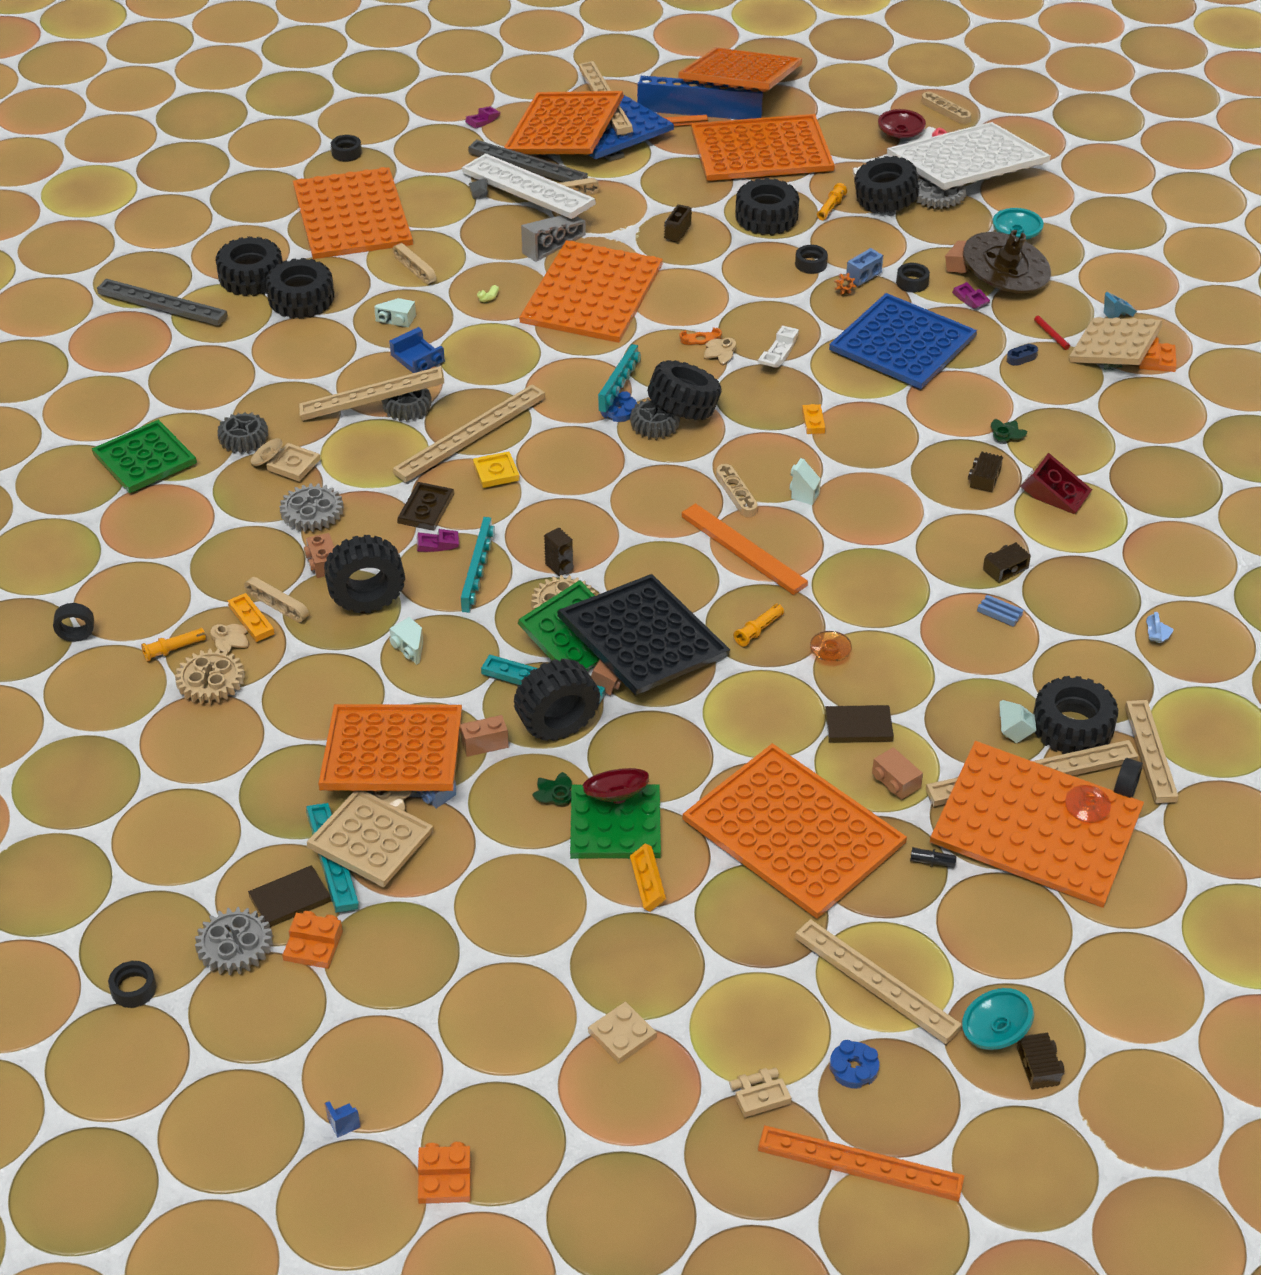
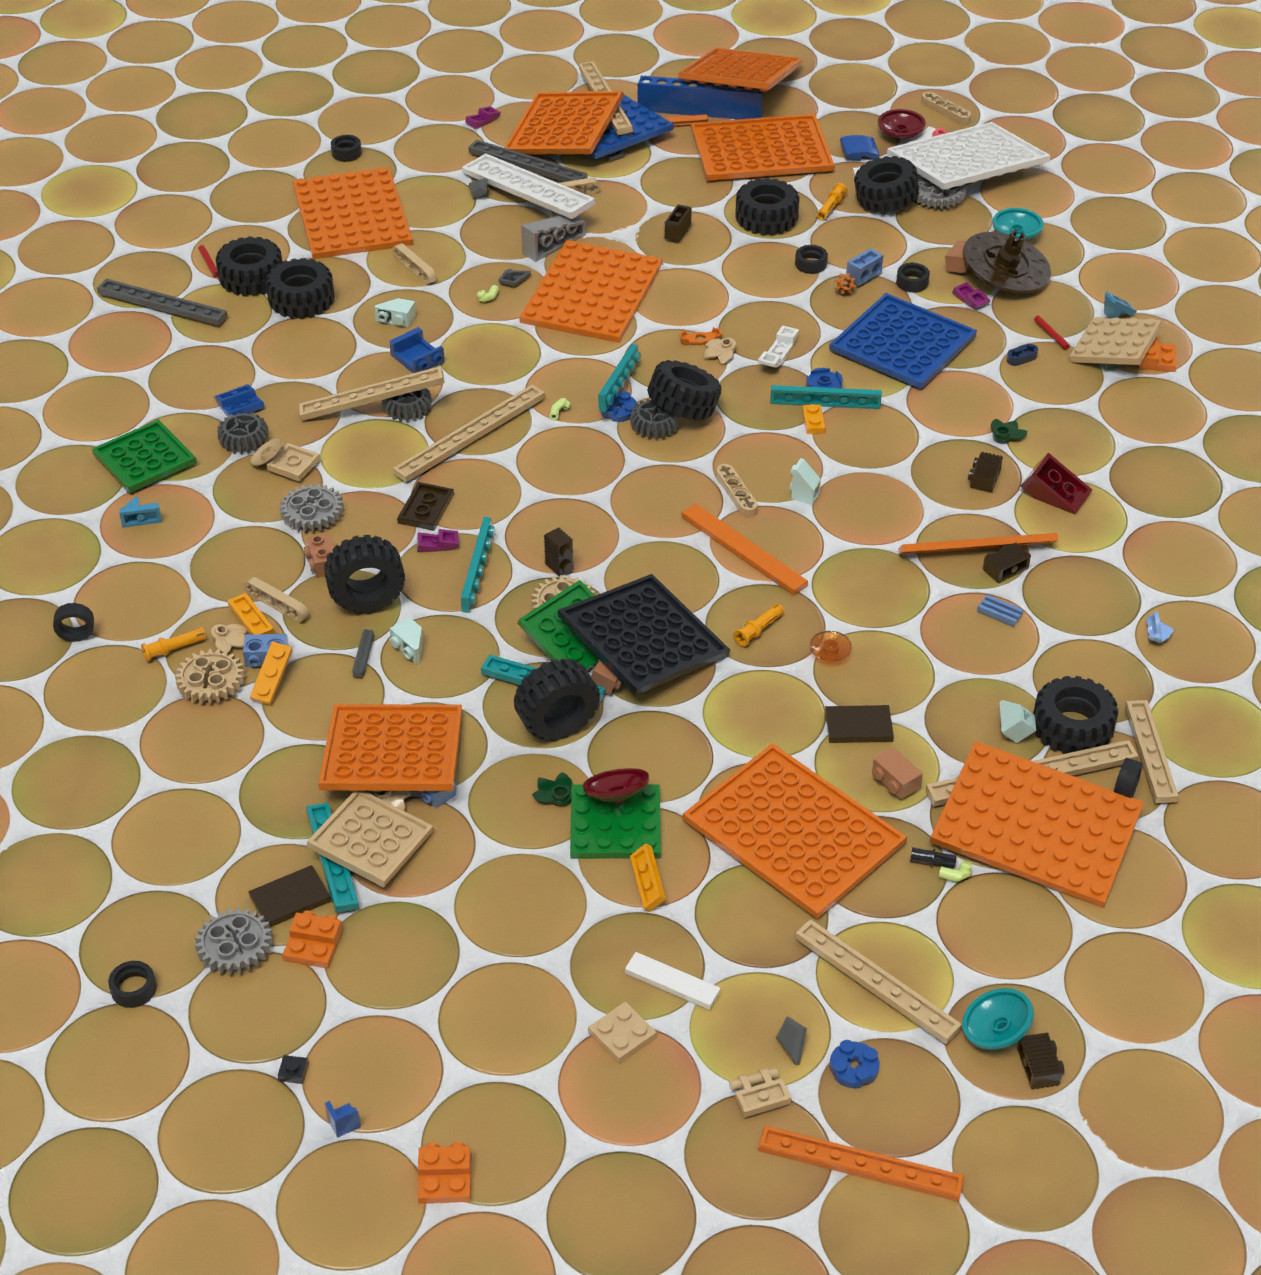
nougat brick [460,715,509,757] -> none
yellow plate [473,451,520,488] -> none
clear orange dish [1065,785,1111,823] -> none
none -> dark azure slope [119,496,162,528]
none -> red bar [198,245,218,278]
none -> blue slope [214,384,265,418]
none -> medium blue brick [243,634,289,667]
none -> light orange plate [250,641,293,706]
none -> black plate [277,1055,309,1084]
none -> dark grey axle [352,629,374,678]
none -> dark grey piece [499,269,531,287]
none -> yellowish green arm [549,398,570,420]
none -> white tile [625,952,721,1010]
none -> teal plate [770,385,882,409]
none -> dark grey piece [776,1016,807,1065]
none -> blue plate [806,368,843,388]
none -> blue slope [840,135,880,161]
none -> orange tile [898,533,1058,555]
none -> yellowish green arm [939,861,972,882]

